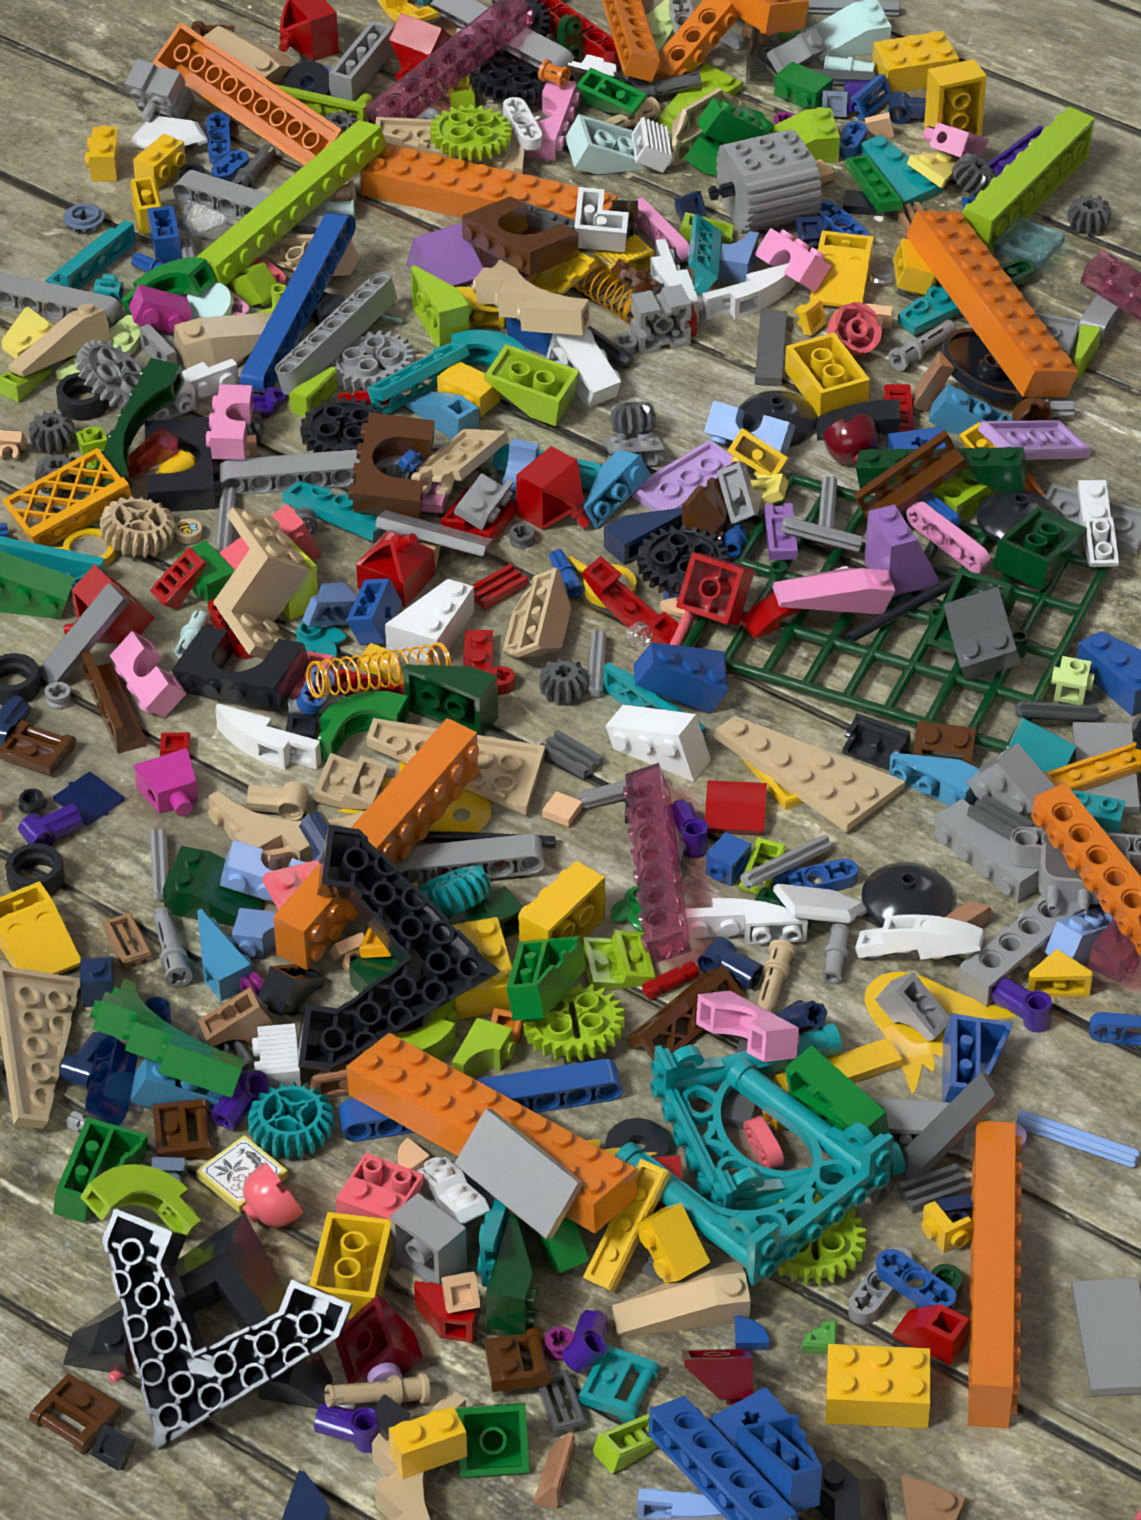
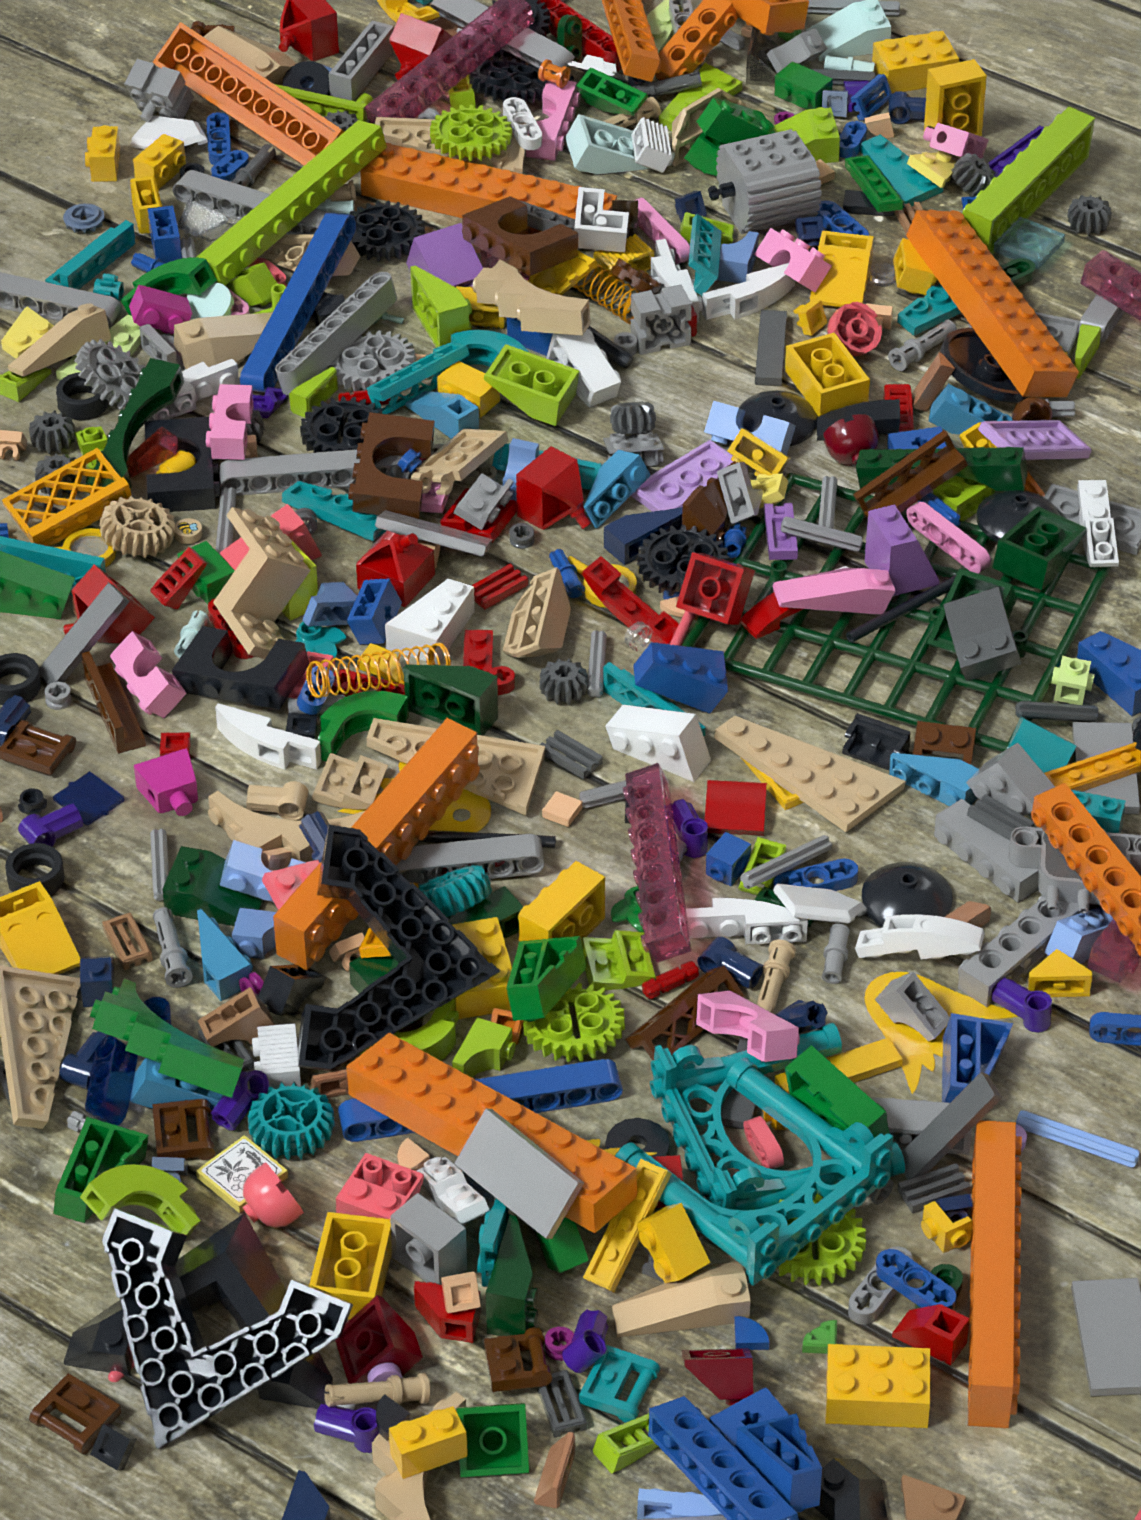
none -> black gear [350,201,425,262]

